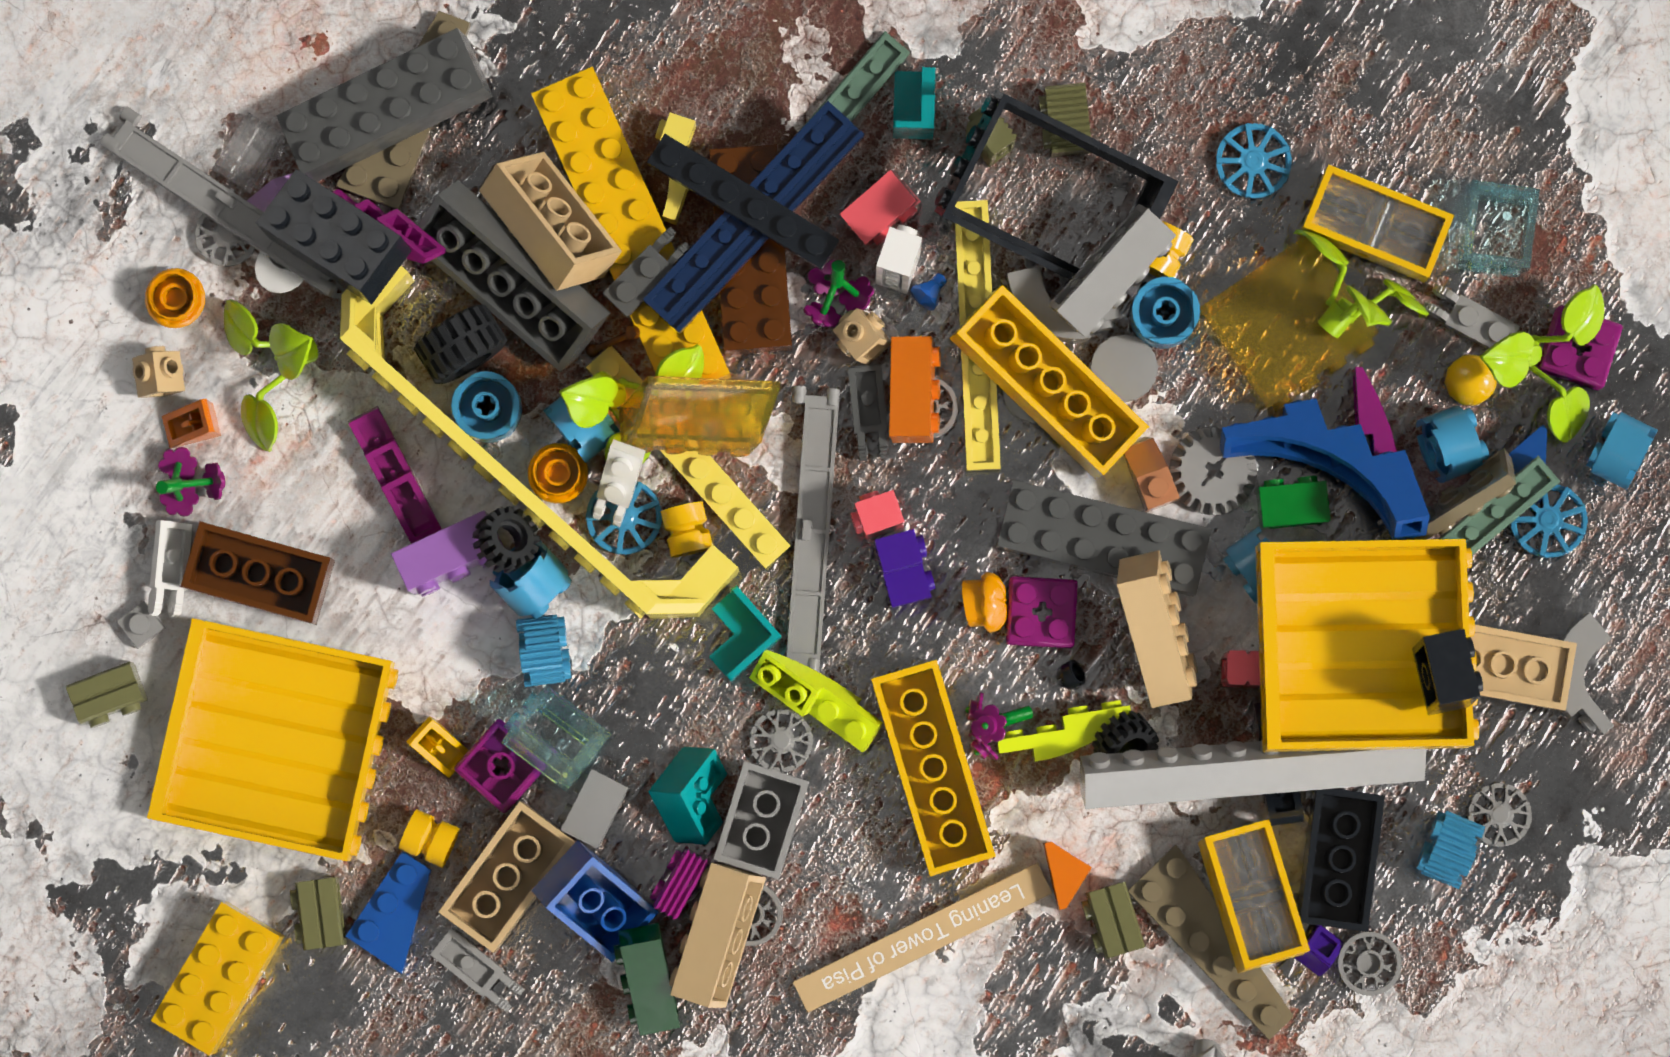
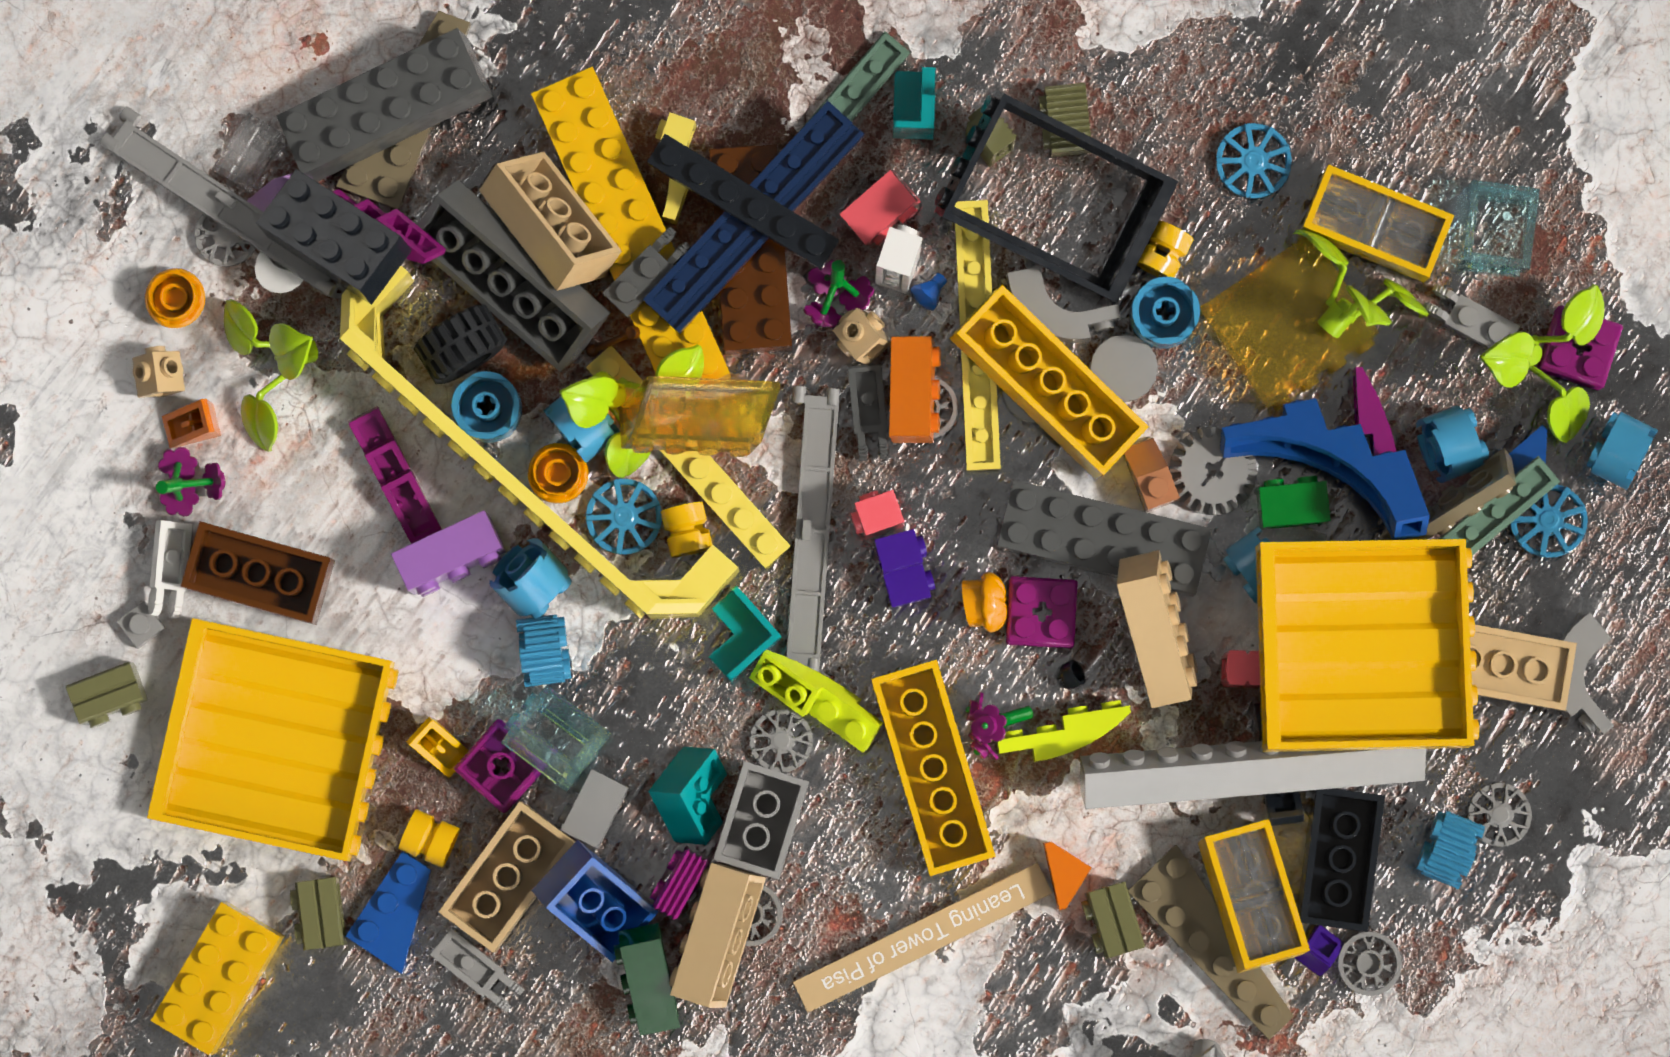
black tyre [472,506,540,573] -> none
white hinge [593,439,646,527] -> none
light grey brick [1048,204,1176,337] -> none
black tyre [1092,711,1159,754] -> none
black brick [1412,629,1483,716] -> none
yellow hair [1444,354,1497,406] -> none

